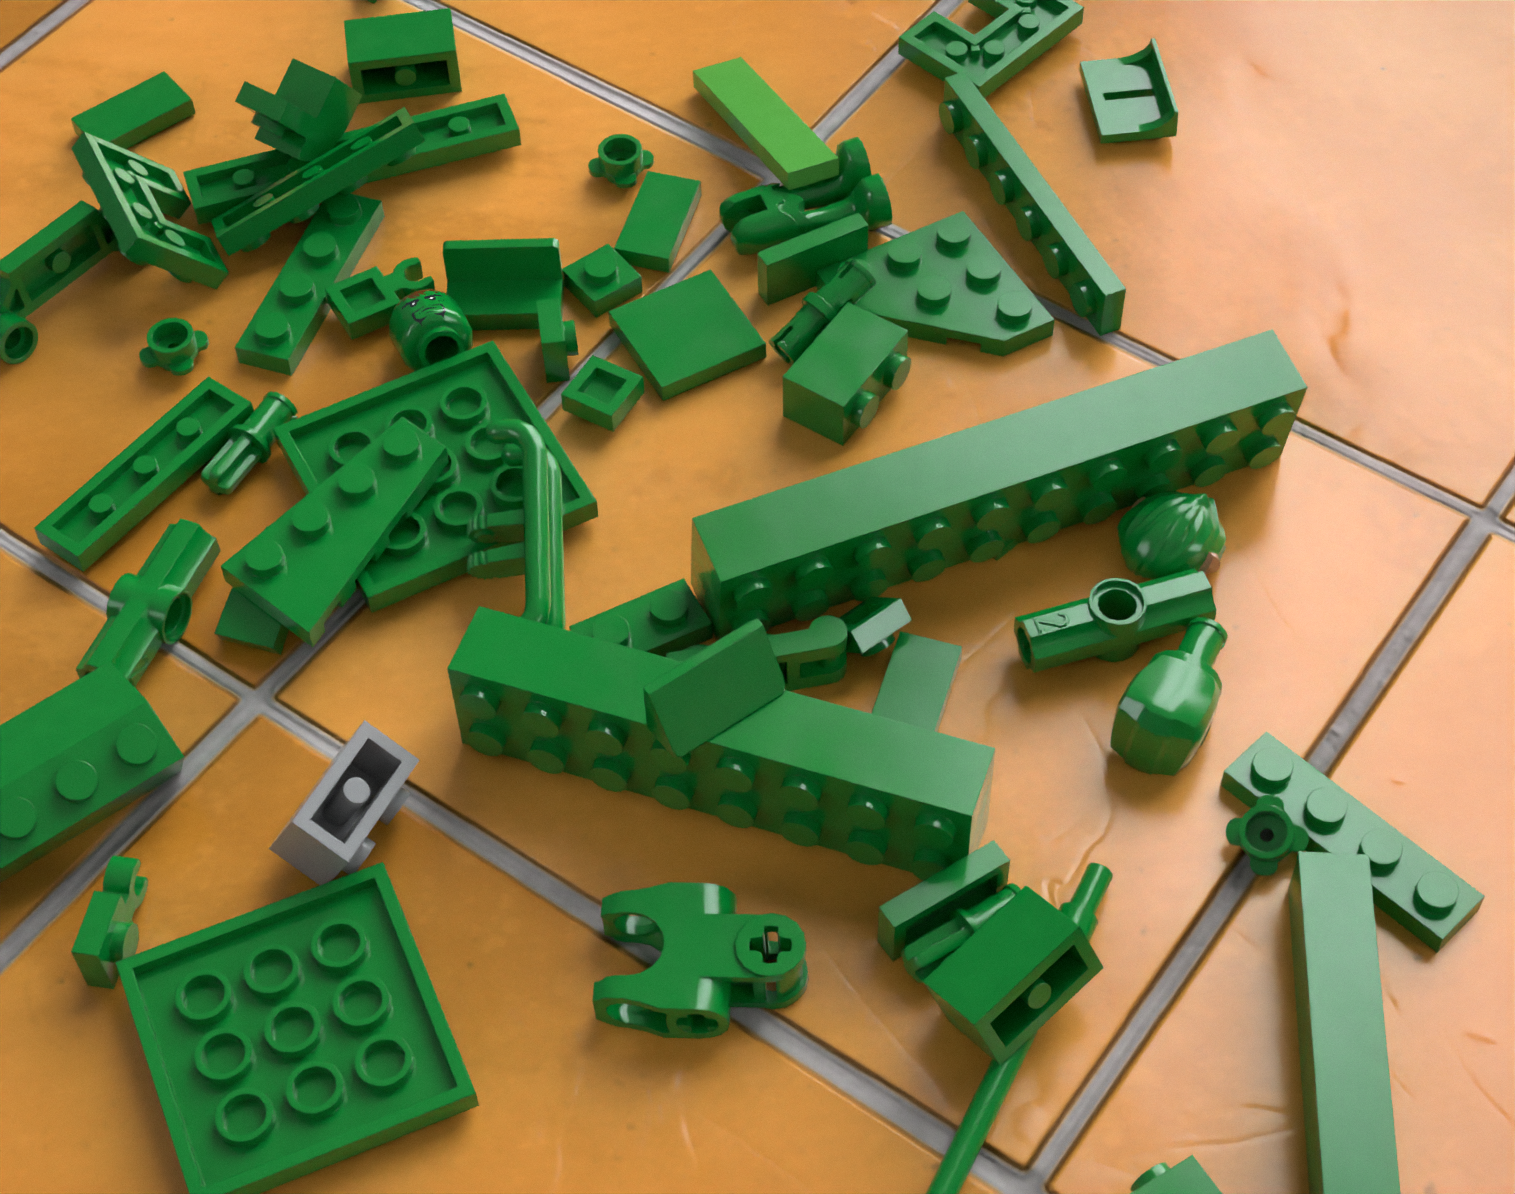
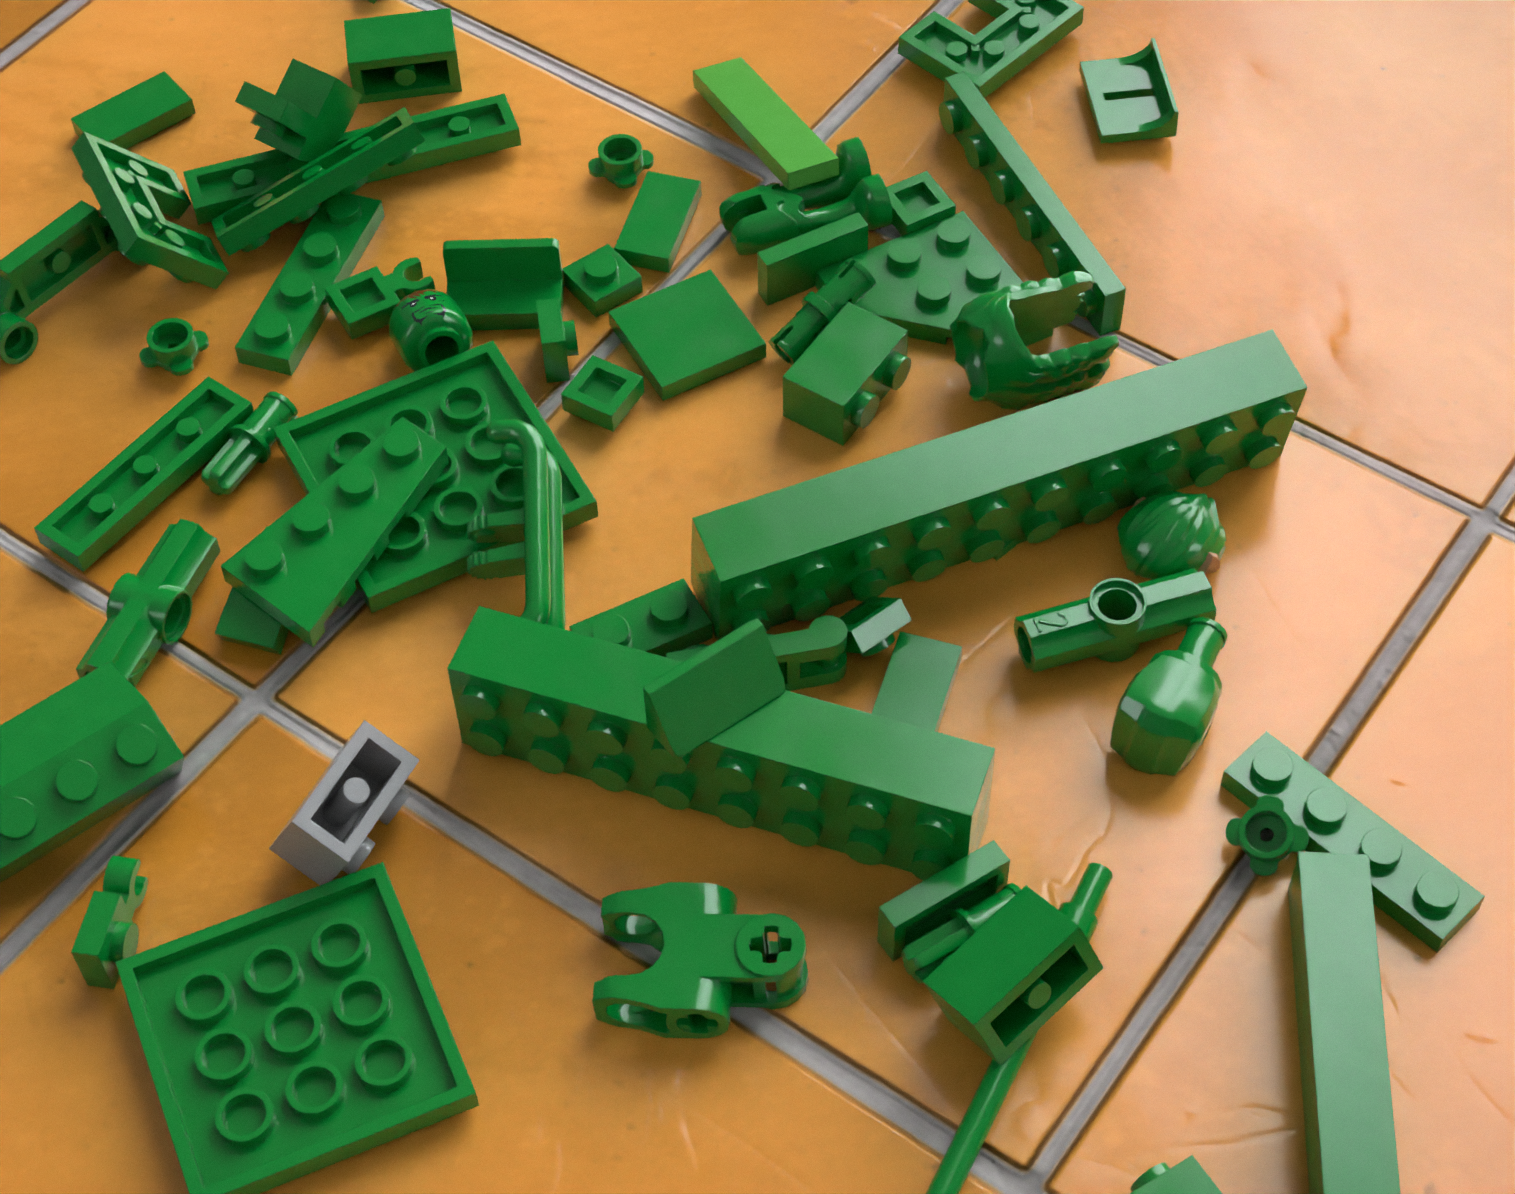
none -> green plate [886,171,956,236]
none -> green piece [949,271,1119,410]

